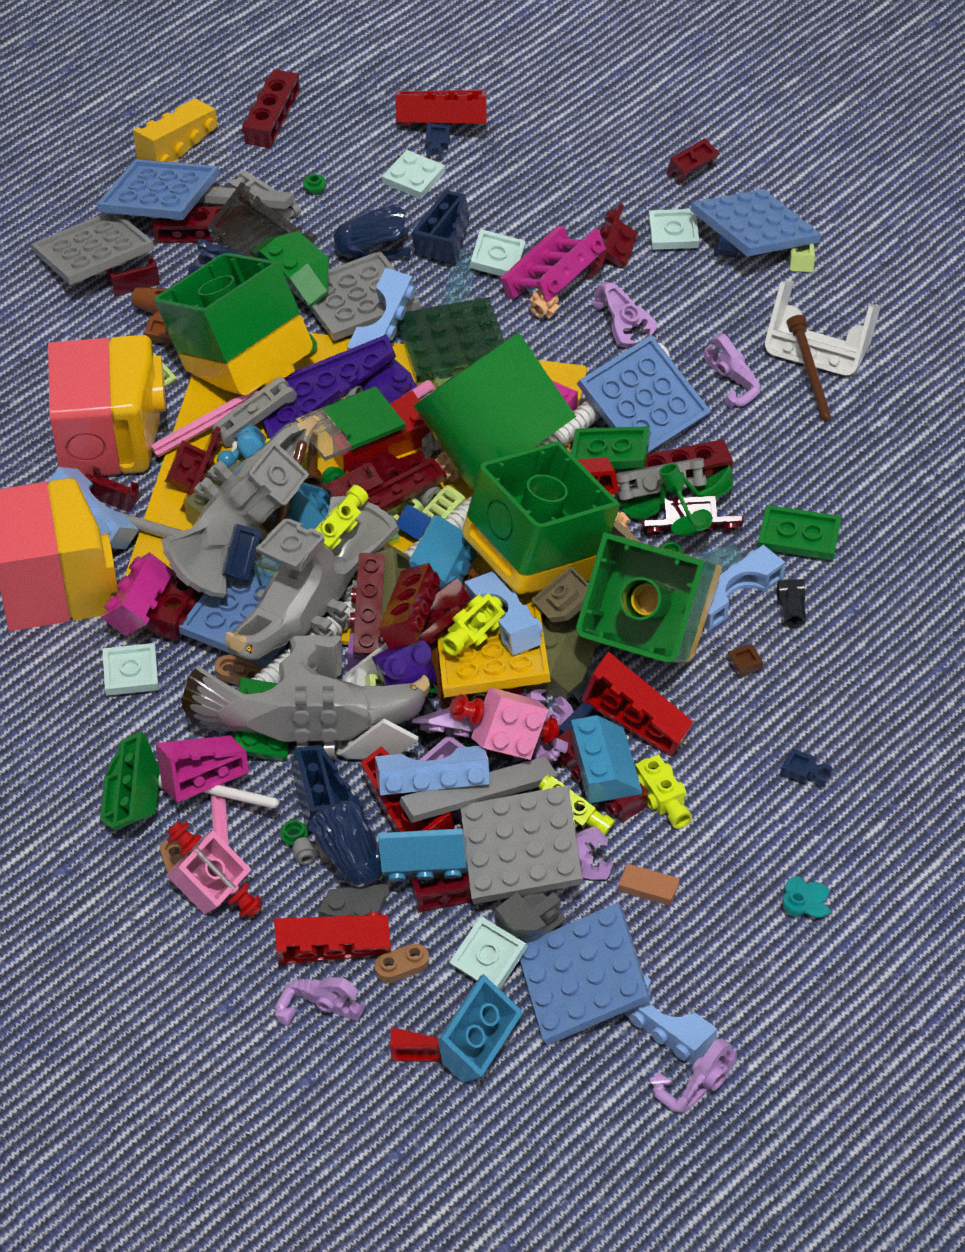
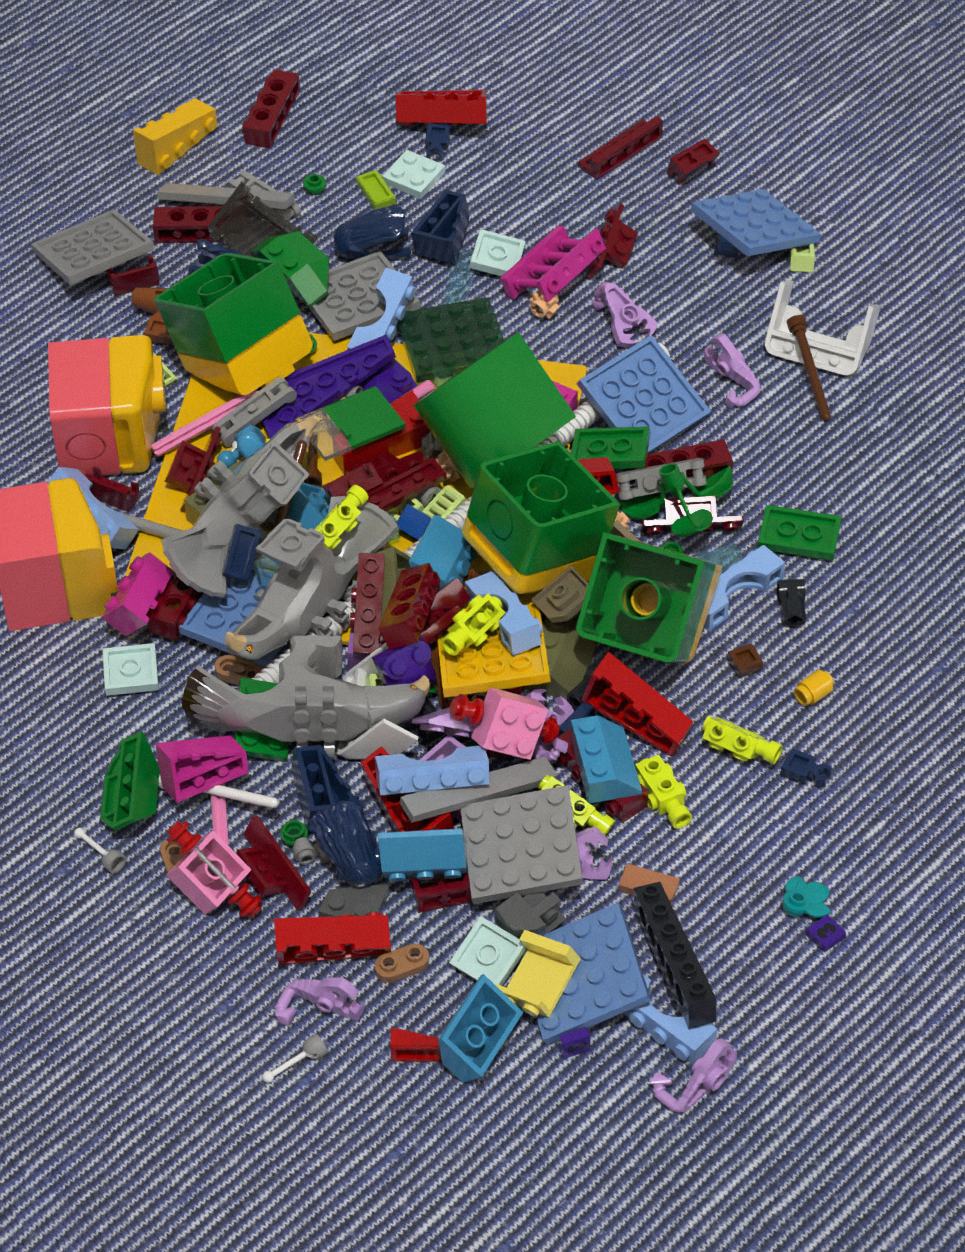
medium blue plate [97,159,220,221] -> none
green plate [322,467,346,485] -> none
light aqua plate [649,209,699,250] -> none
none -> light grey hinge [74,828,126,874]
none -> dark red bracket [236,816,311,910]
none -> hinge [262,1033,328,1083]
none -> lime tile [356,170,396,210]
none -> light yellow panel [495,930,581,1018]
none -> dark purple tile [560,1027,590,1059]
none -> dark red fence [578,116,663,180]
none -> black brick [634,882,716,1029]
none -> neon yellow brick [702,716,783,764]
none -> yellow brick [794,669,834,706]
none -> dark purple tile [806,914,846,952]

